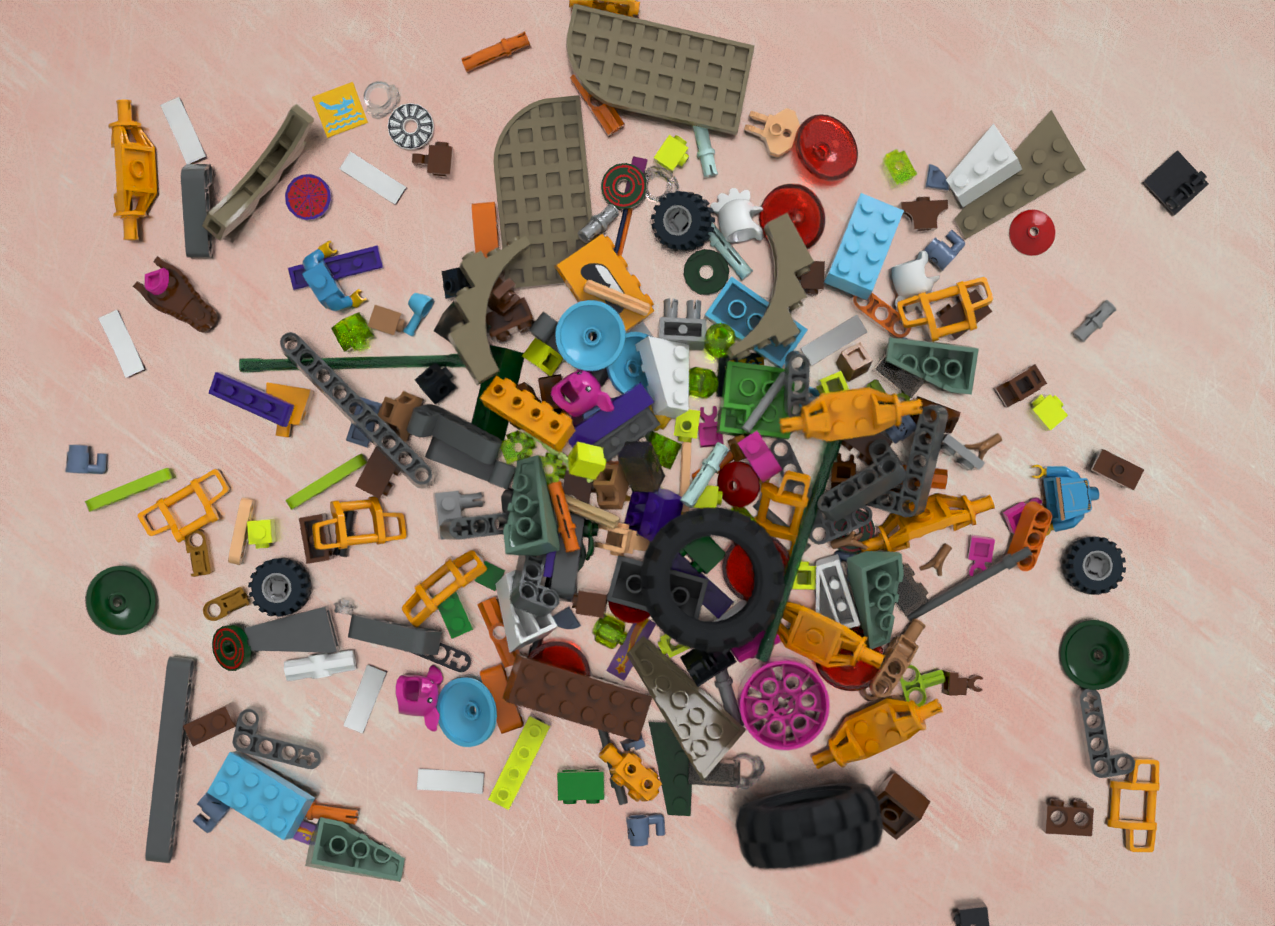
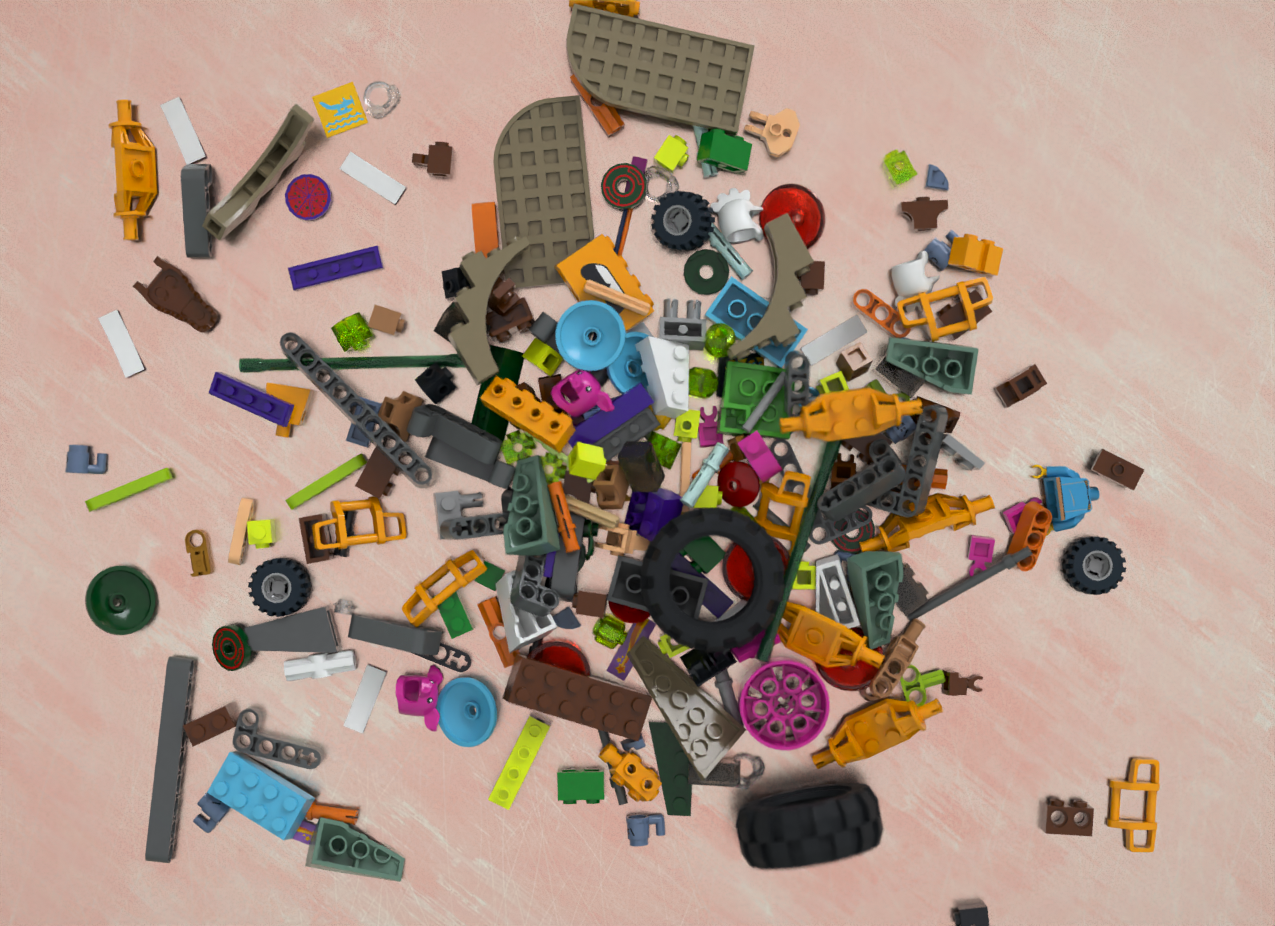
light orange bar [138,469,230,543] -> none
dark pink tile [145,268,169,295] -> none
pearl gold piece [203,586,251,621] -> none
dark azure torso [302,241,367,311] -> none
tile [387,103,434,150] -> none
medium azure bar [403,293,434,336] -> none
white sticker [417,769,484,794] -> none
orange pin [461,31,530,72] -> none
orange beam [480,663,524,734] -> none
light grey pin [578,204,619,243] -> none
clear red dish [795,114,858,181] -> none
medium azure brick [824,193,904,300] -> none
medium nougat bar [831,531,868,550] -> none
reddish brown slope [875,772,931,840] -> none
medium nougat bar [920,543,952,576] -> none
white wedge [946,124,1022,207] -> none
dark tan wing [953,110,1086,240] -> none
medium nougat bar [965,433,1003,460] -> none
red dish [1009,209,1056,256] -> none
neon yellow brick [1029,394,1068,431] -> none
dark green dish [1061,620,1130,690] -> none
light grey pin [1073,300,1117,343] -> none
dark grey beam [1076,687,1135,778] -> none
black hinge [1143,150,1209,216] -> none
none -> green brick [697,129,752,173]
none -> light orange brick [948,234,1003,276]

